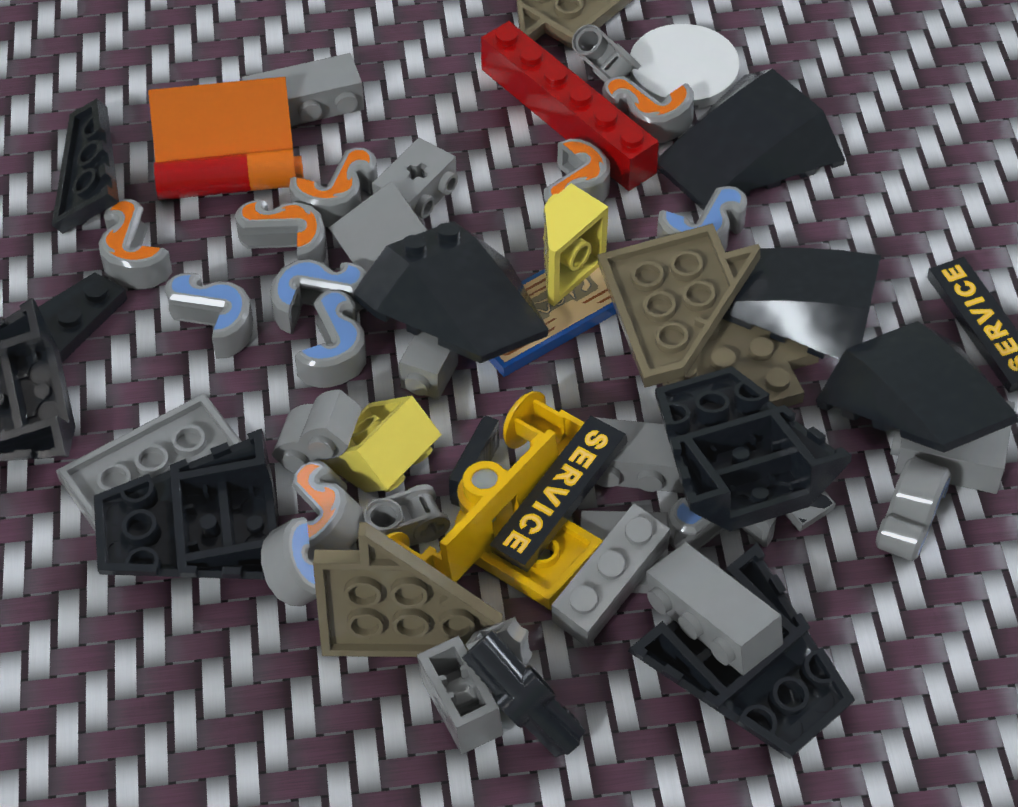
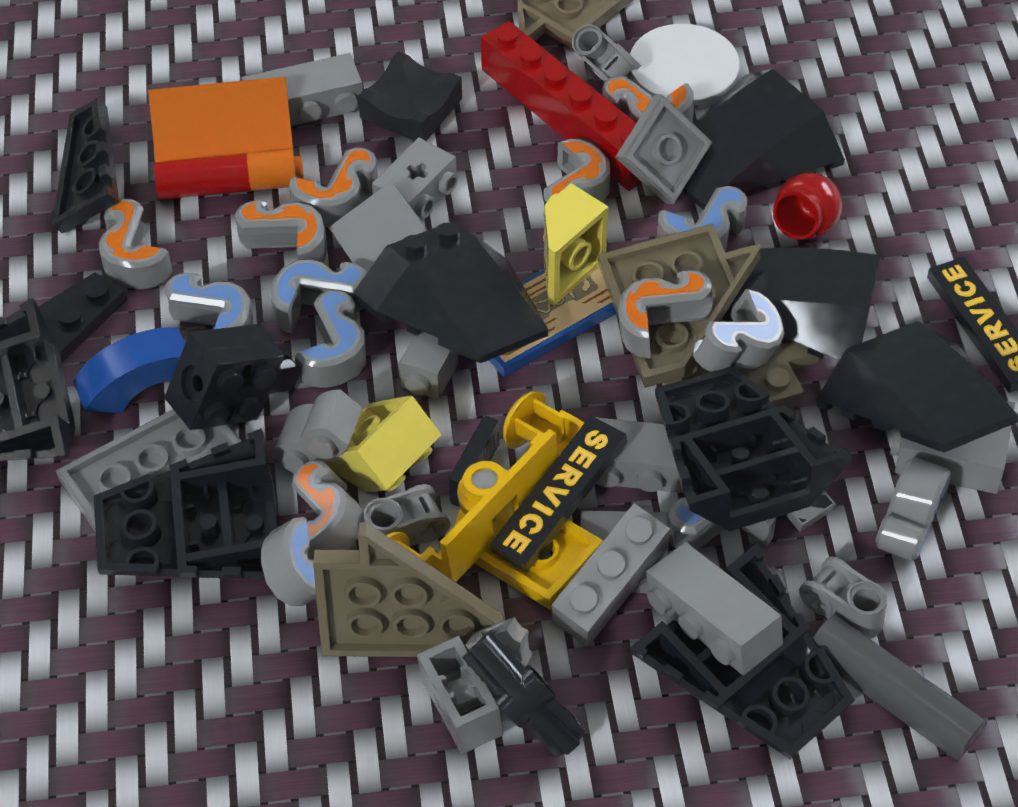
none -> blue arch [73,327,187,413]
none -> black brick [164,324,301,431]
none -> black brick [358,51,462,141]
none -> light grey tile [615,94,712,204]
none -> light grey animal [618,270,713,358]
none -> light grey animal [692,289,785,372]
none -> red piece [773,172,843,240]
none -> light grey piece [799,556,887,638]
none -> dark grey brick [813,615,987,761]

